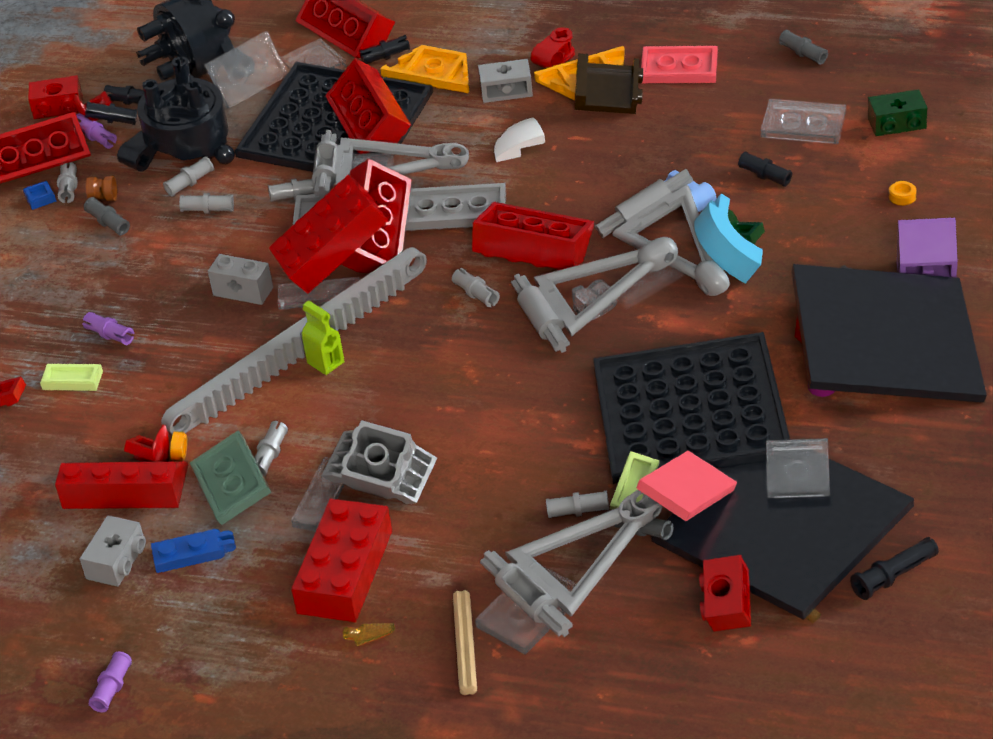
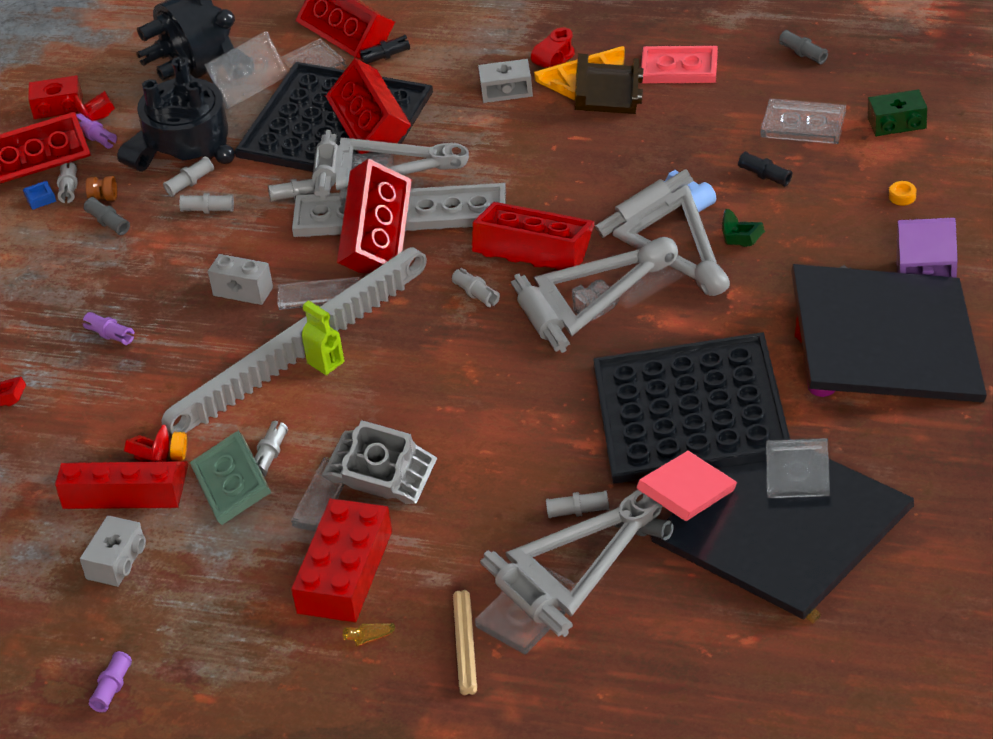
yellowish green tile [40,364,103,391] -> none
black pin [85,101,137,125] -> none
black pin [103,85,144,105] -> none
blue hinge [151,529,236,573] -> none
red brick [269,174,389,294] -> none
light orange wing [381,45,469,93] -> none
white brick [494,118,545,162] -> none
yellowish green tile [610,451,659,510] -> none
medium azure arch [694,194,763,284] -> none
red brick [699,555,751,632] -> none
black pin [850,537,939,600] -> none

